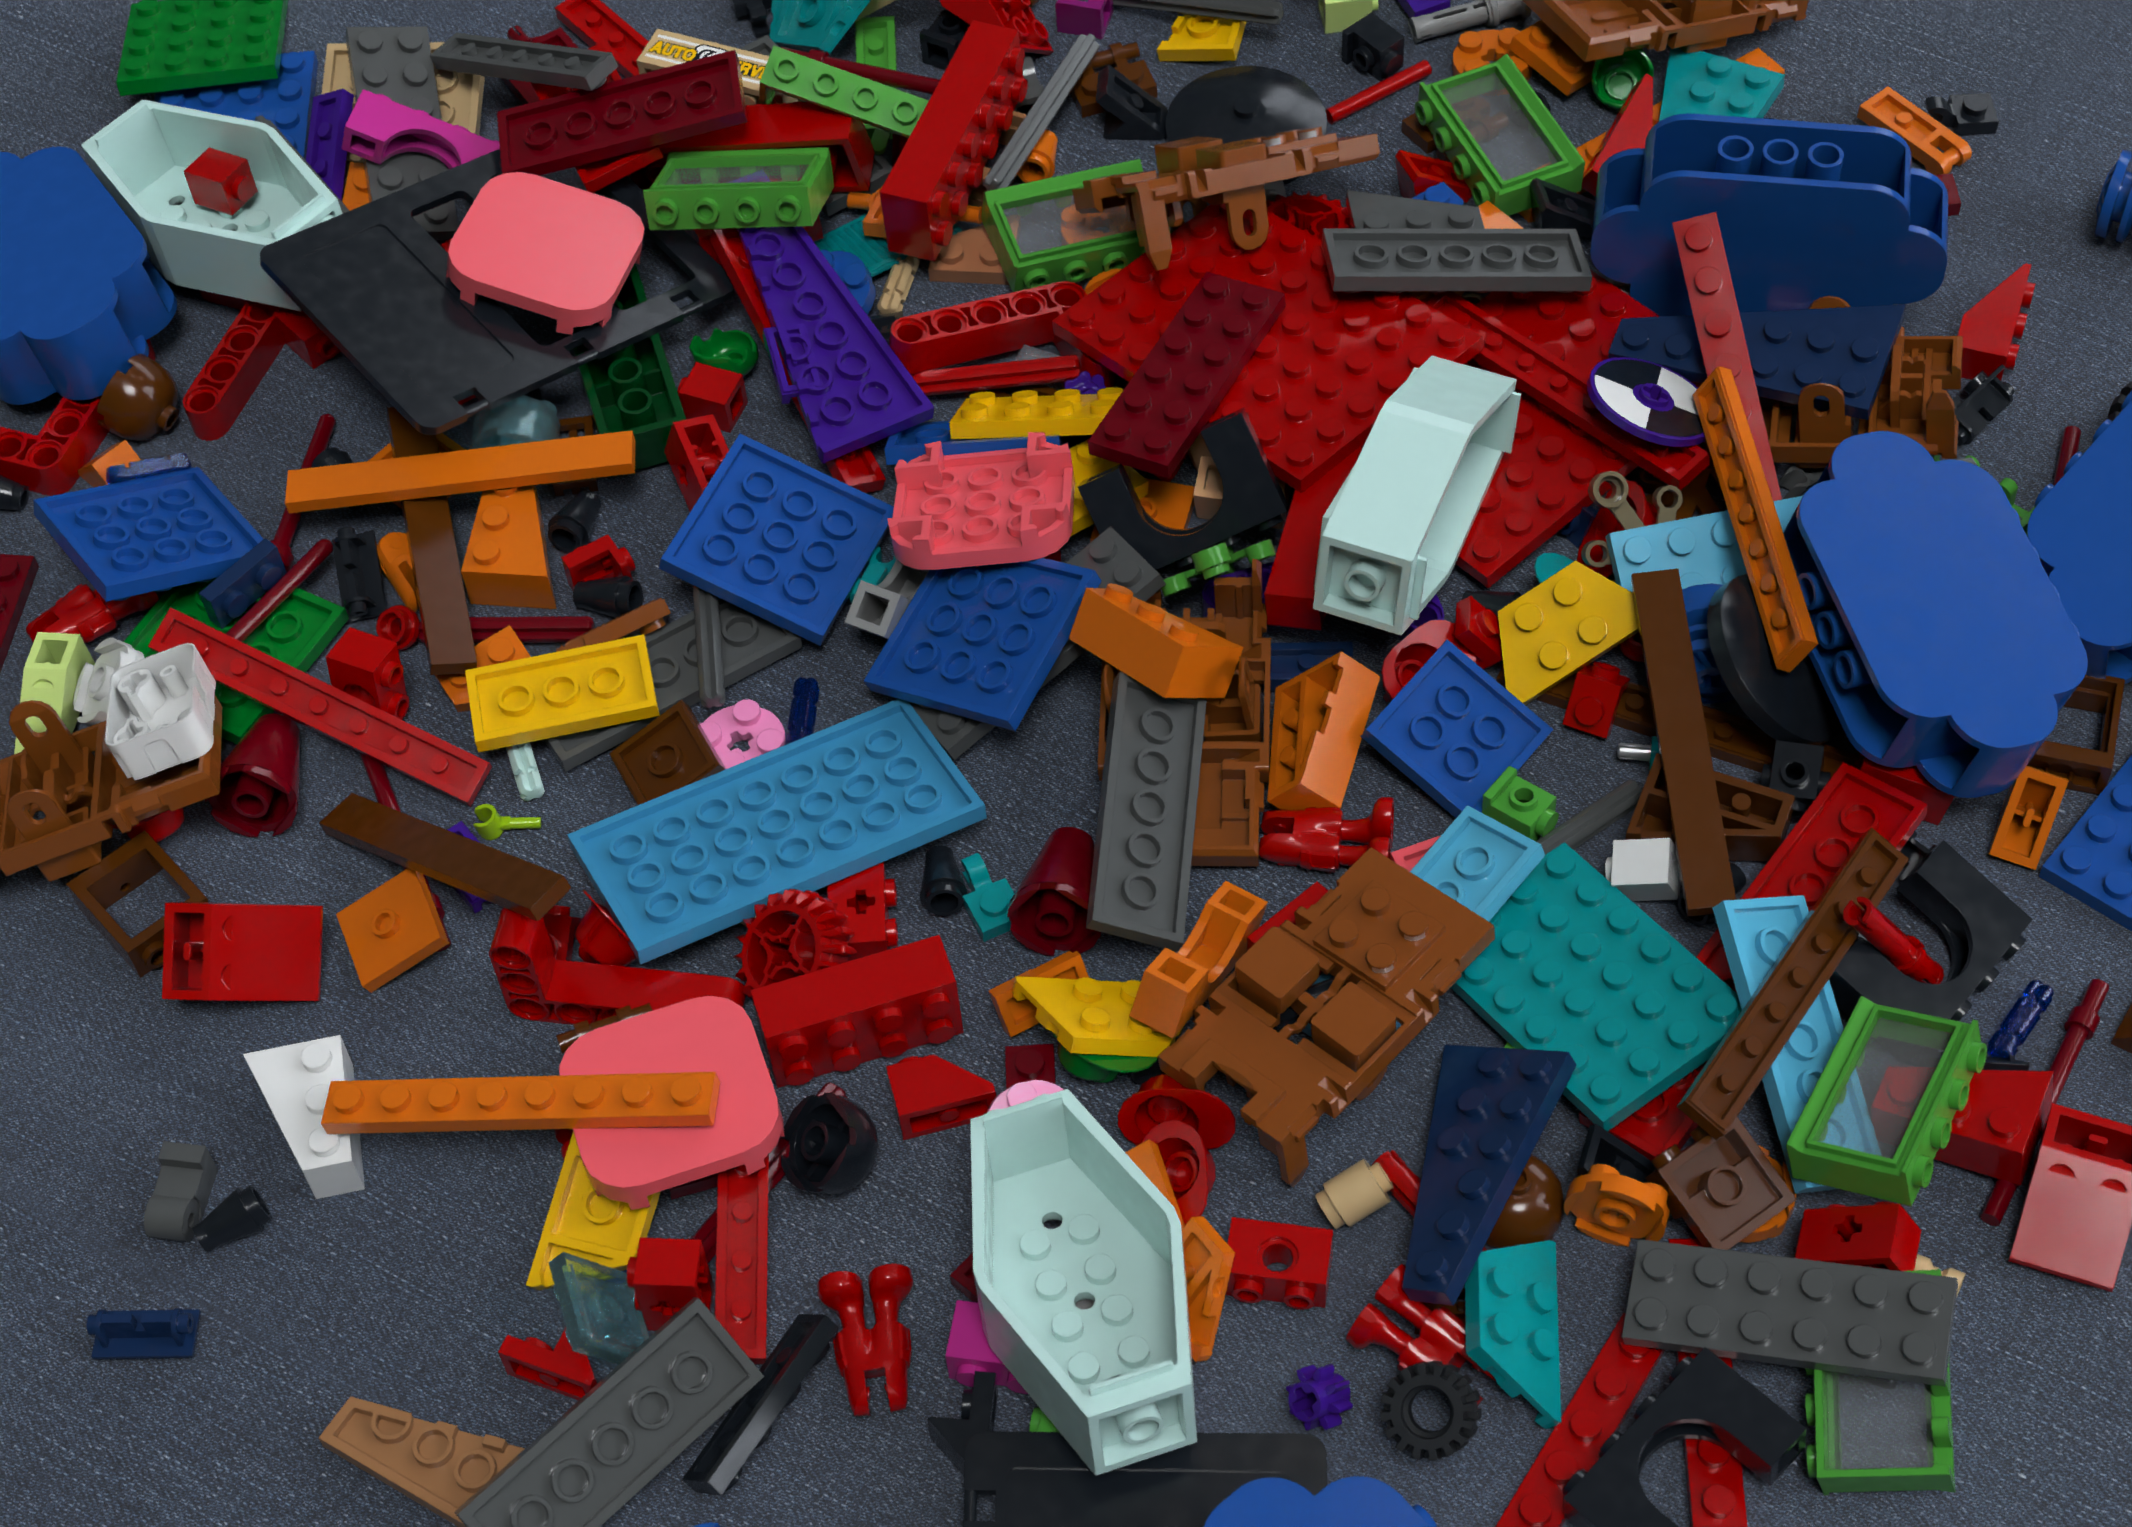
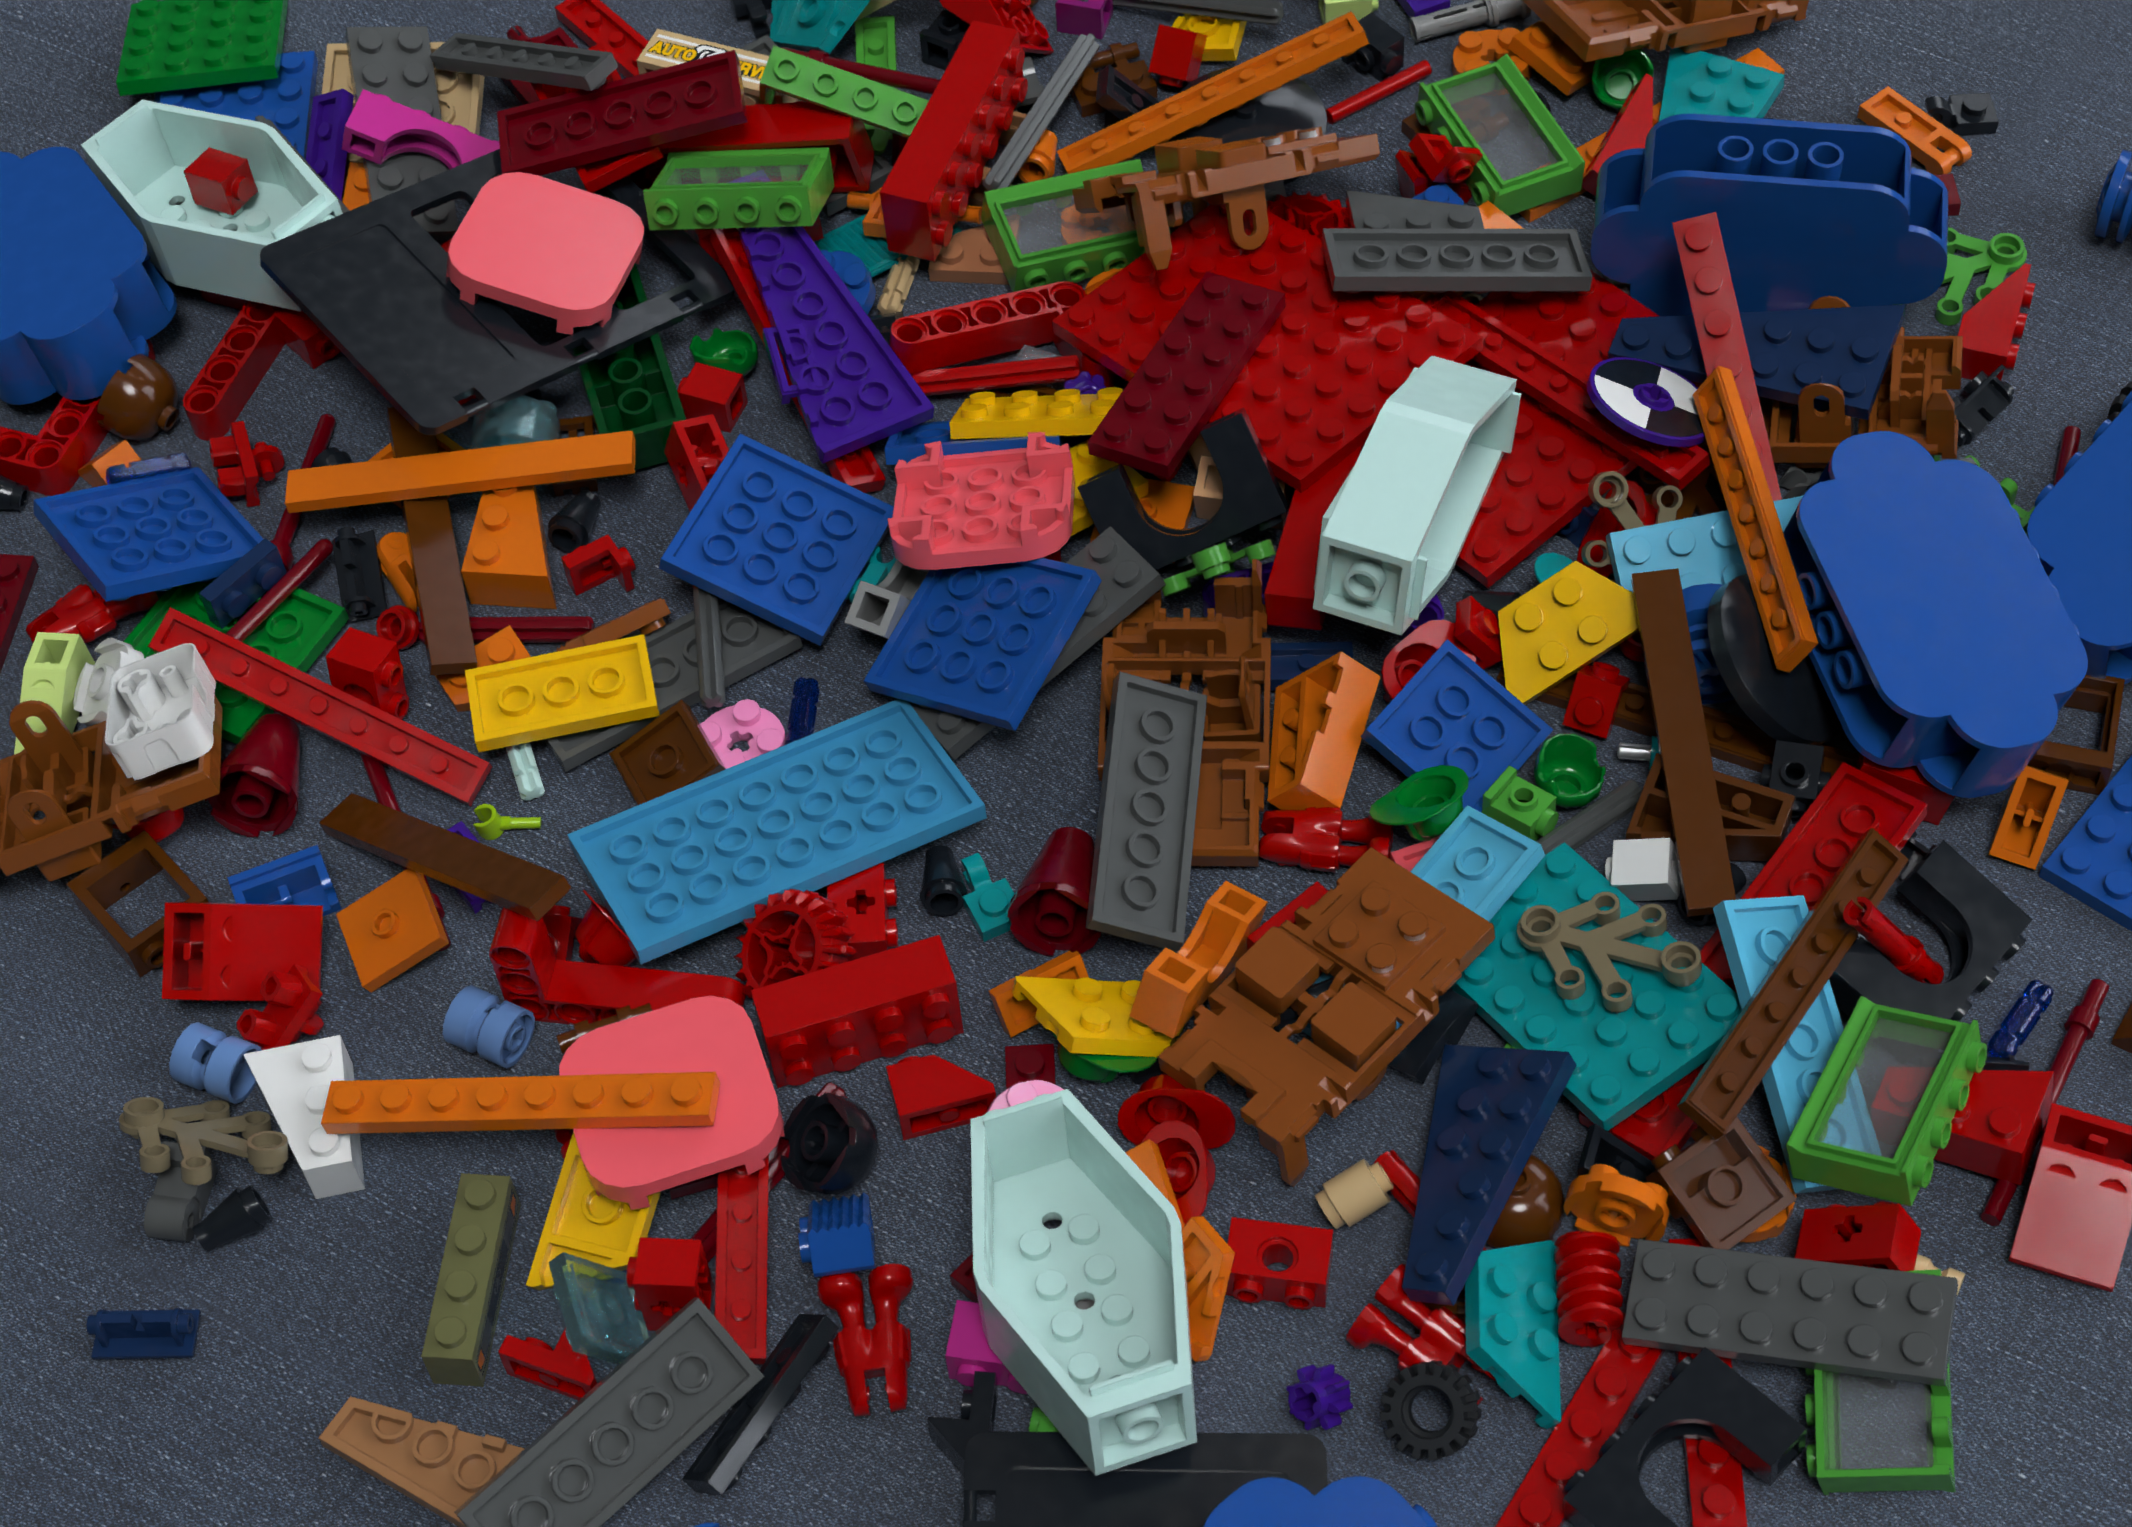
black cone [573,576,643,618] -> none
orange wedge [1068,583,1244,698] -> none
black slope [1530,177,1595,240] -> none
none -> dark tan plant [119,1097,288,1185]
none -> medium blue wheel [169,1022,262,1104]
none -> red hips [209,421,285,507]
none -> blue hinge [227,845,342,916]
none -> red hips [236,964,324,1050]
none -> olive brick [421,1173,521,1387]
none -> medium blue wheel [443,985,535,1069]
none -> blue brick [798,1192,875,1277]
none -> orange plate [1057,11,1369,174]
none -> red brick [1148,24,1207,88]
none -> green piece [1369,765,1469,841]
none -> black slope [1388,989,1478,1083]
none -> red bracket [1408,133,1483,184]
none -> dark tan plant [1517,892,1702,1012]
none -> green hair [1533,733,1606,808]
none -> red piece [1554,1231,1624,1347]
none -> bright green plant [1893,227,2027,326]

